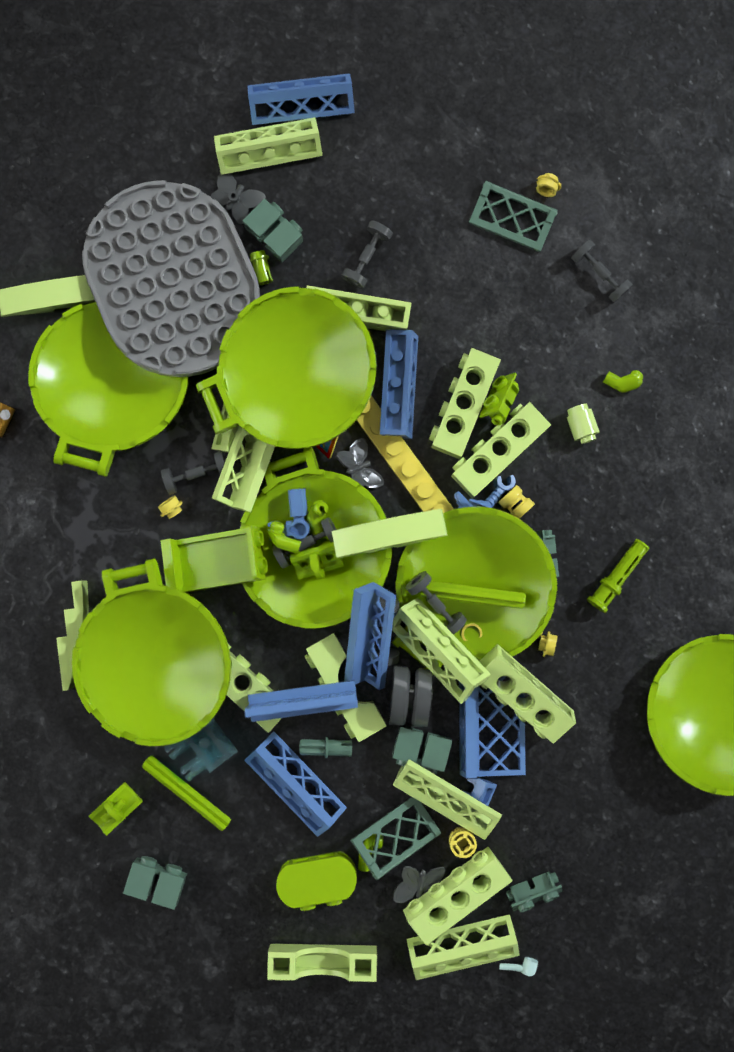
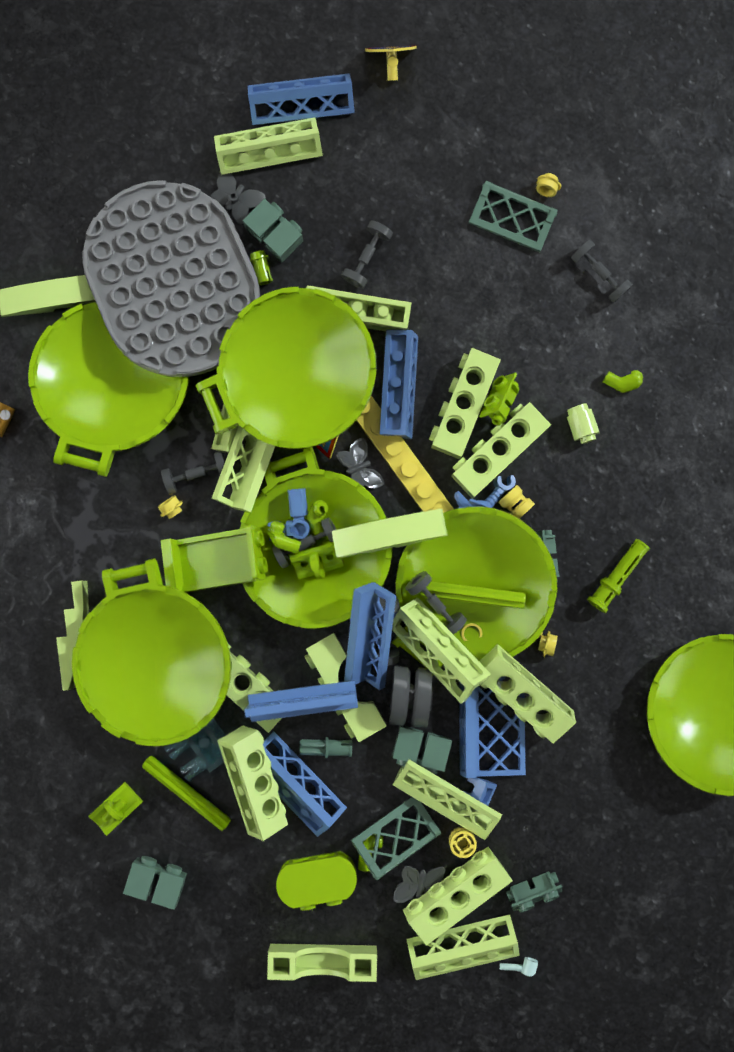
none -> yellowish green brick [217,726,288,841]
none -> light yellow shield [365,45,417,80]

